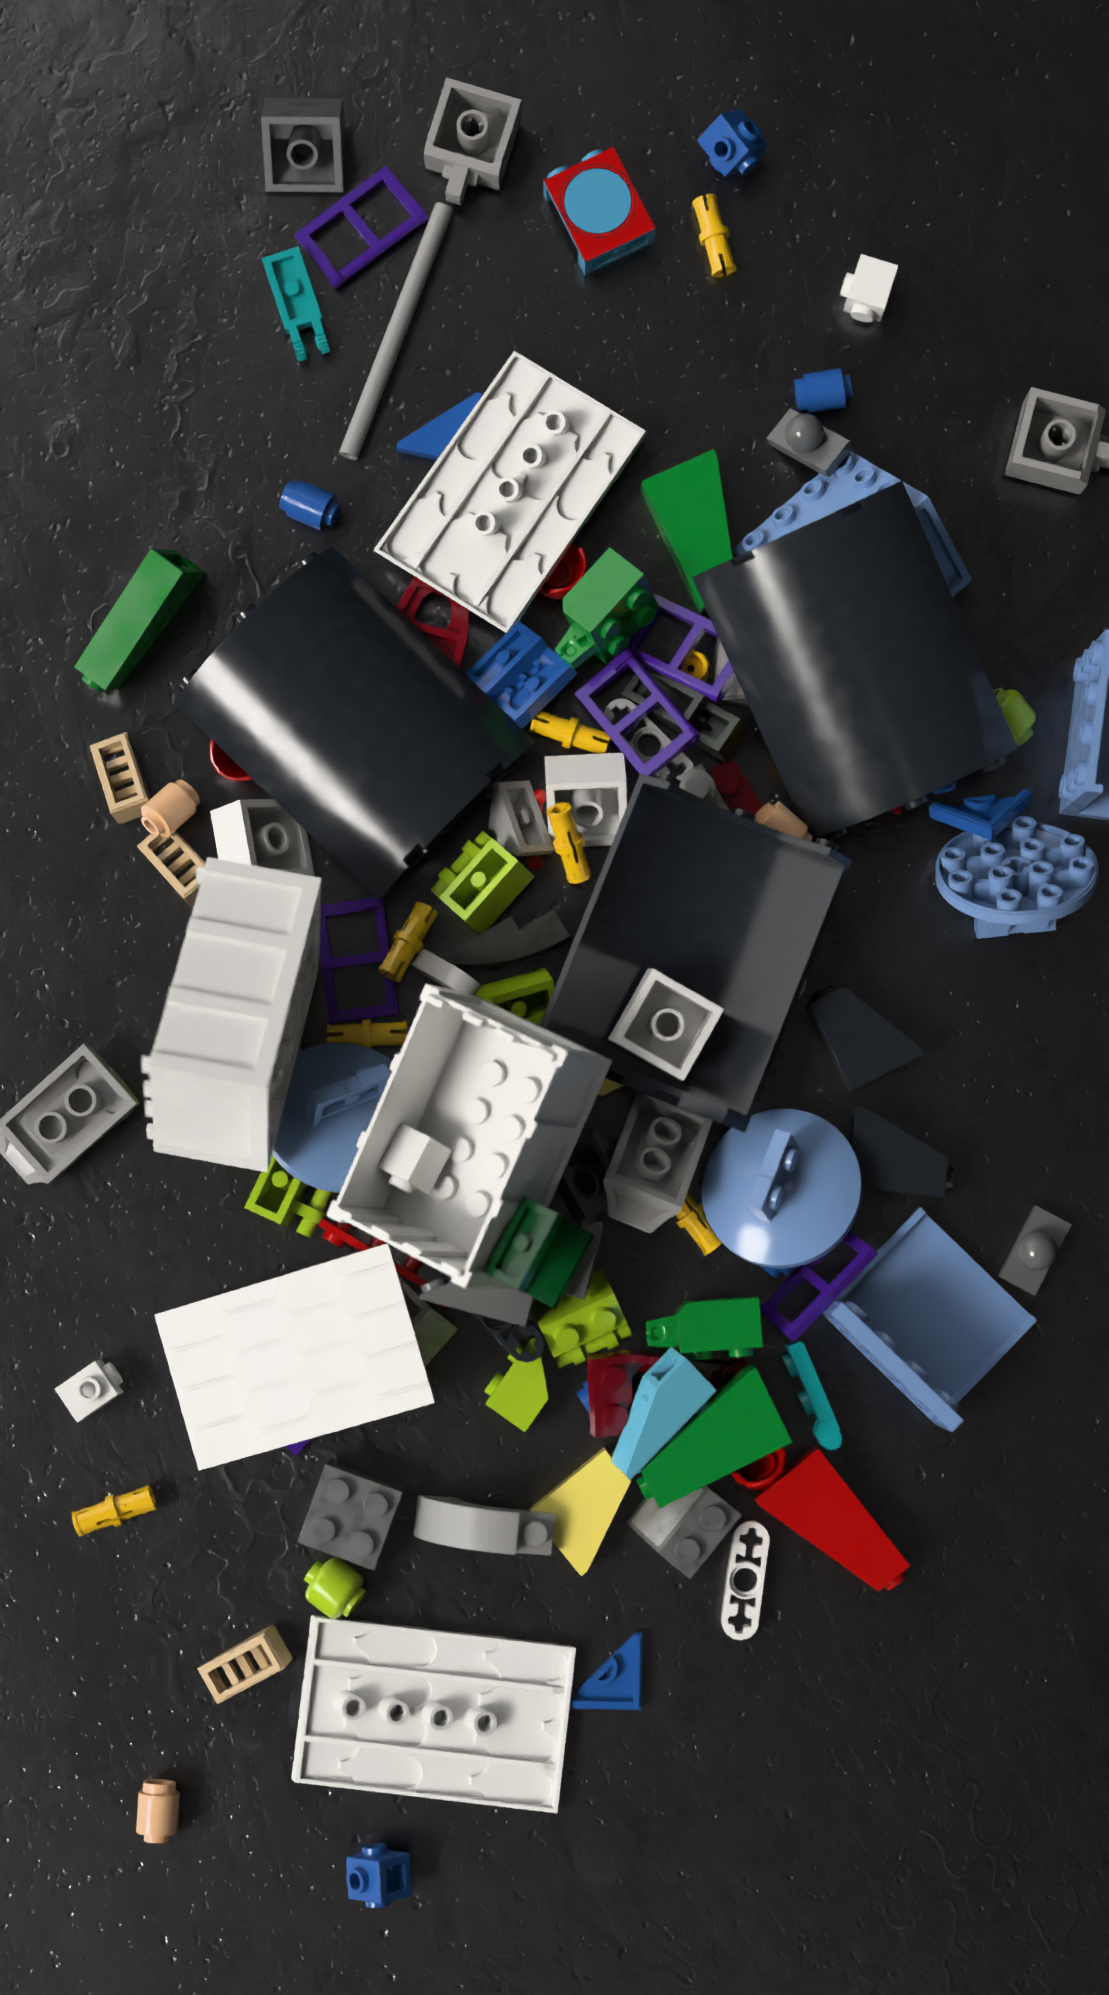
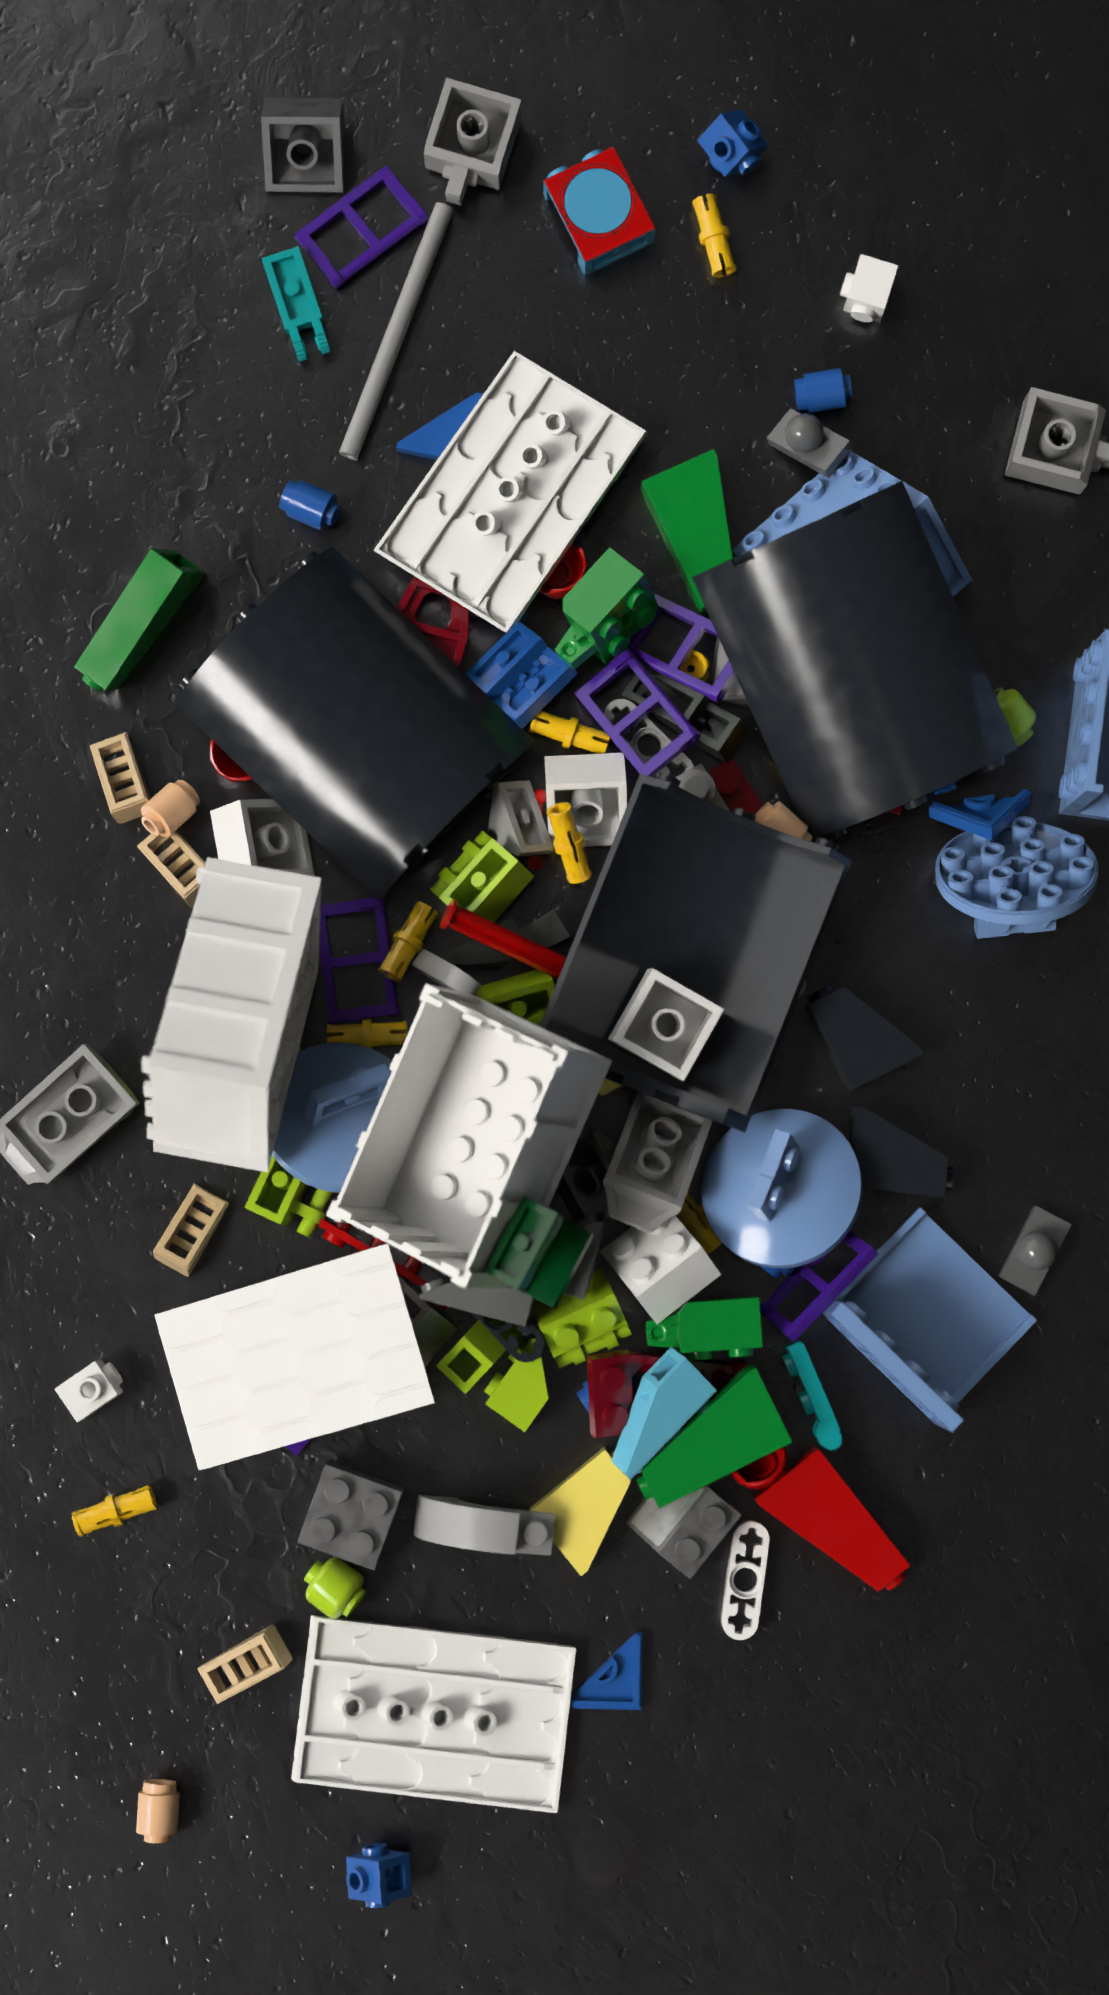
white brick [378,1123,452,1194] -> none
none -> tan slope [153,1184,229,1277]
none -> lime slope [436,1317,521,1394]
none -> red axle [440,899,567,979]
none -> white brick [600,1216,721,1324]

